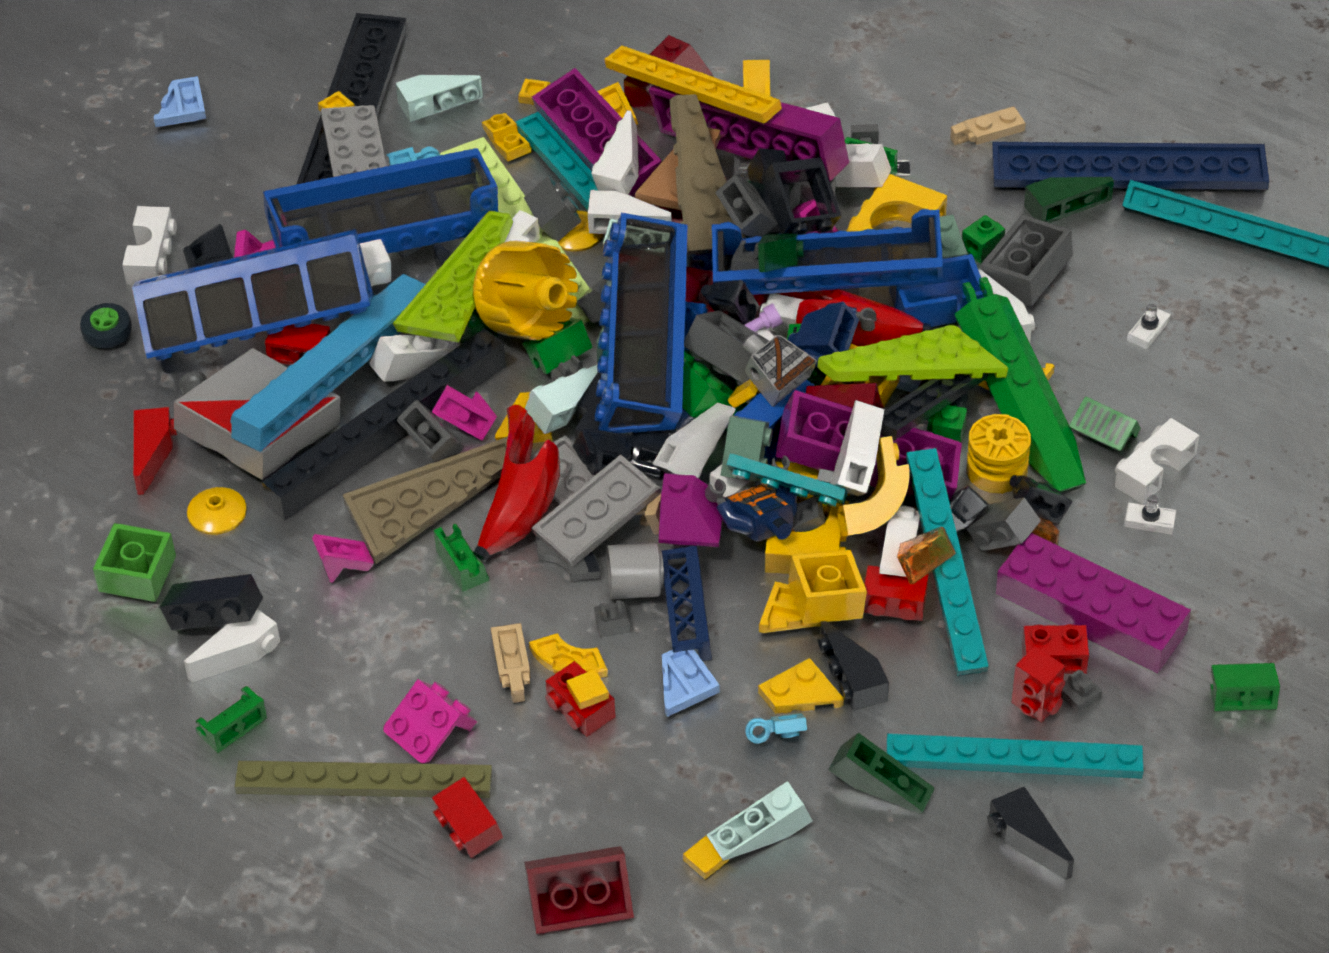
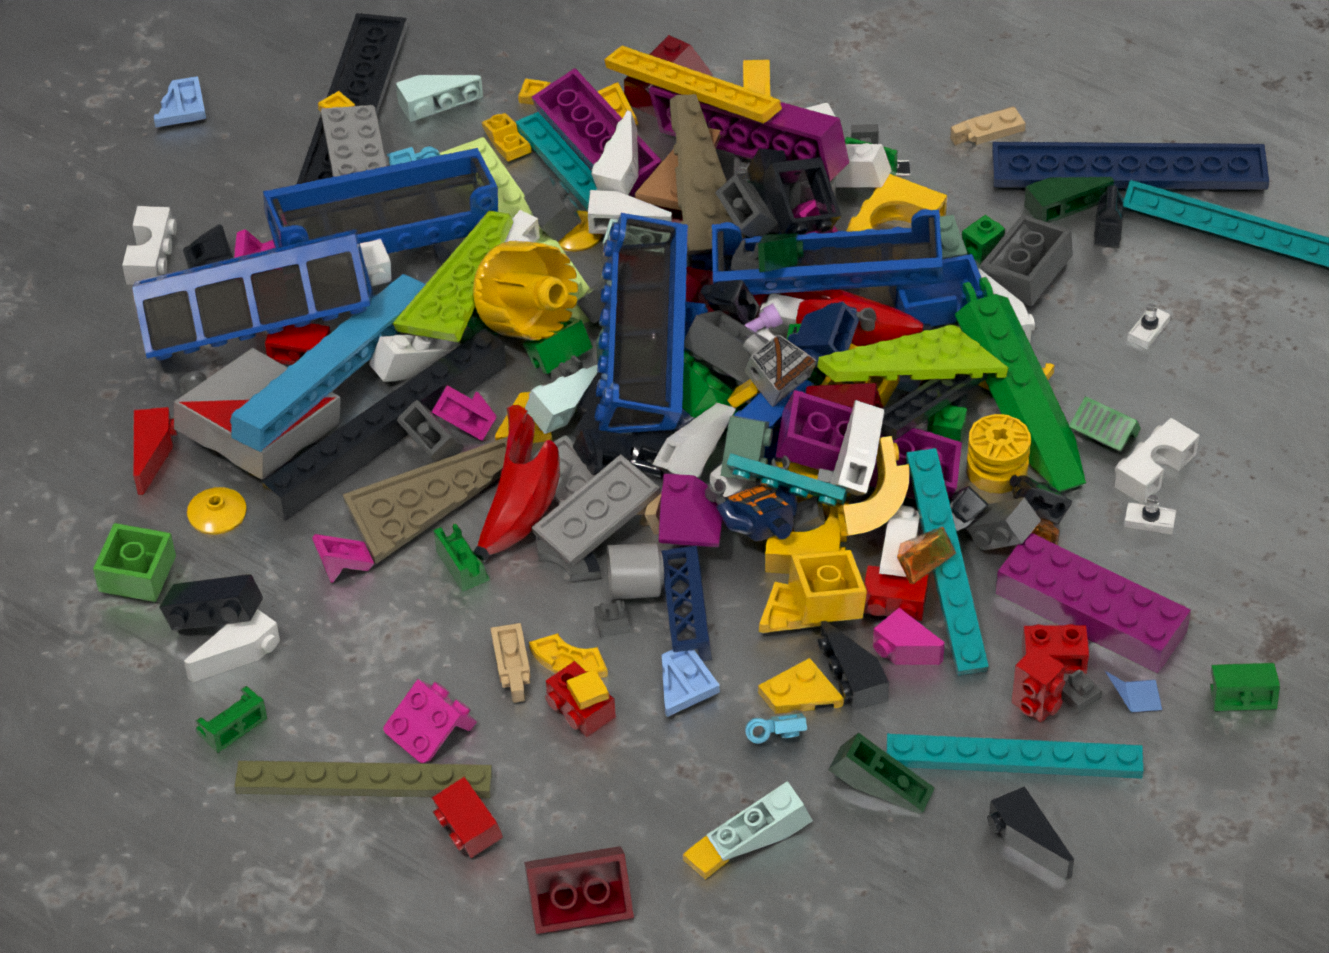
black wheel [80,303,132,348] -> none
none -> dark pink slope [873,608,945,665]
none -> black piece [1094,186,1124,247]
none -> medium blue sticker [1104,670,1162,712]

